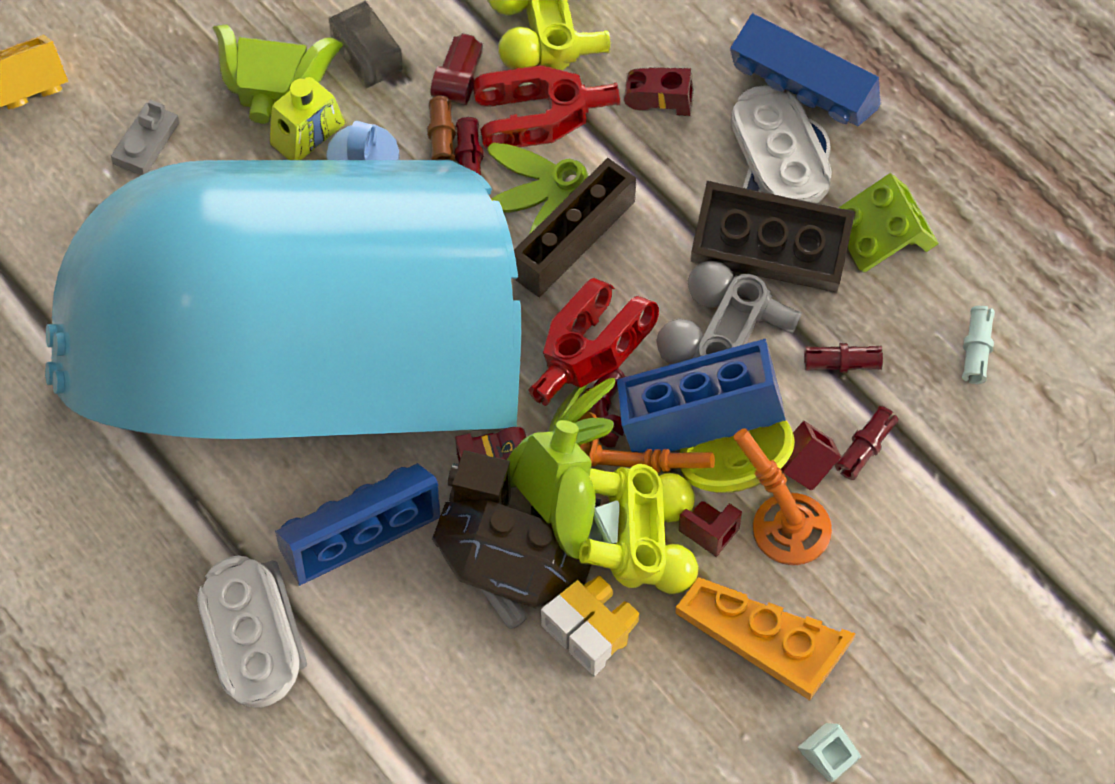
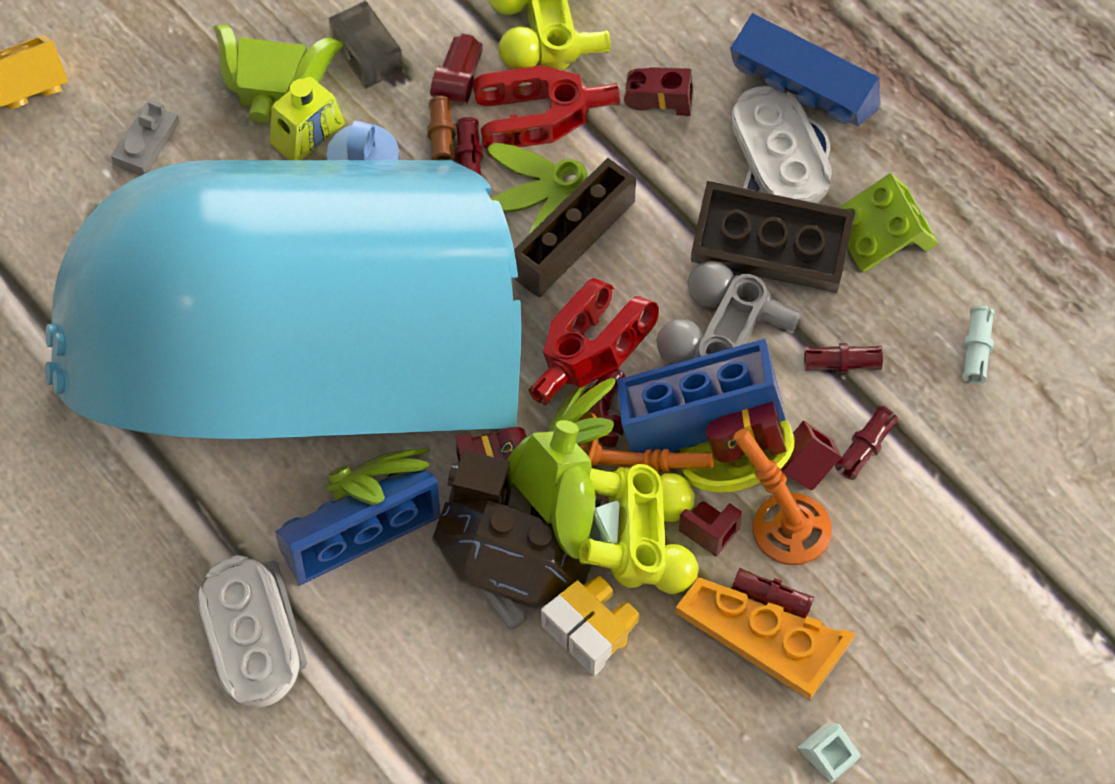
none -> lime plant [324,448,429,505]
none -> dark red leg [706,401,787,463]
none -> dark red pin [731,568,815,619]

